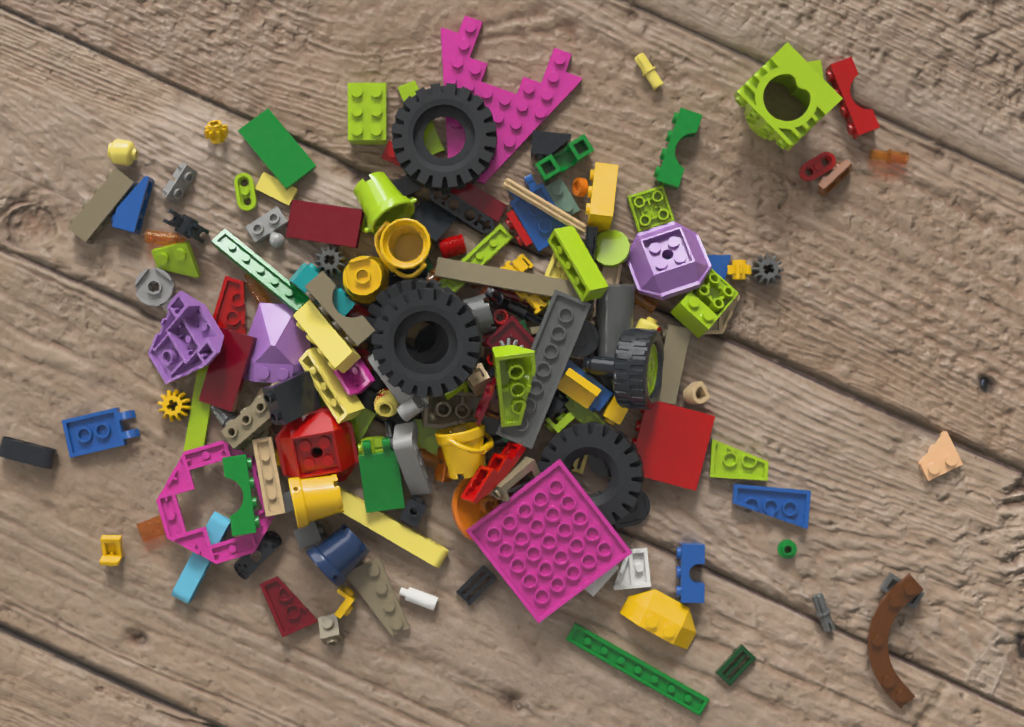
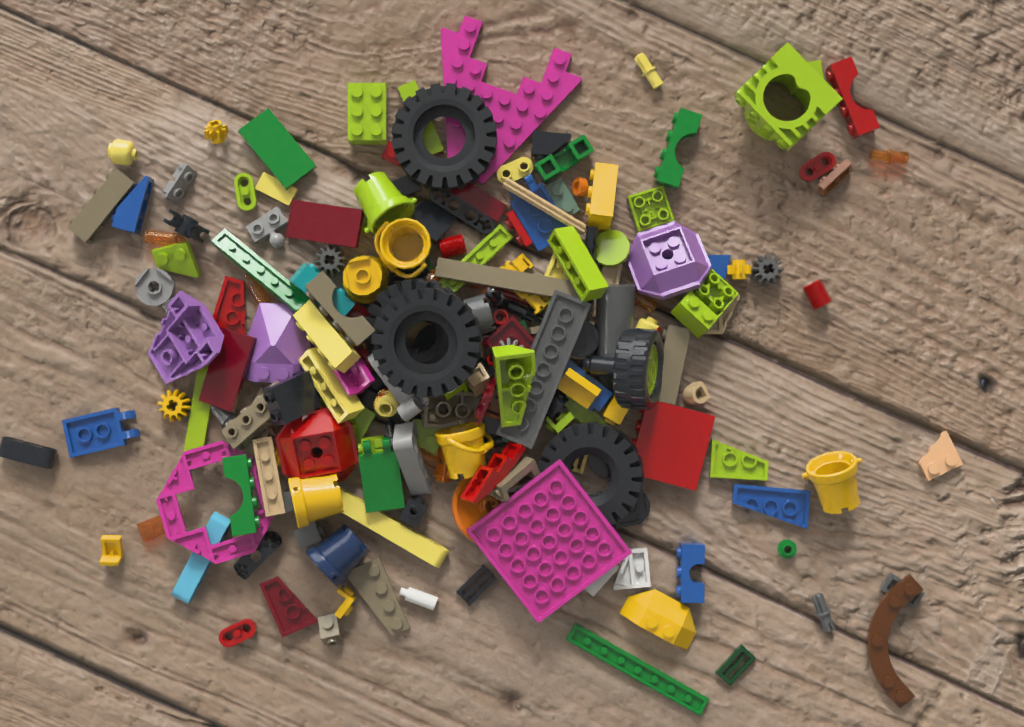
none -> red plate [219,618,257,647]
none -> light yellow plate [497,157,533,184]
none -> yellow piece [801,451,862,514]
none -> red piece [802,279,832,310]

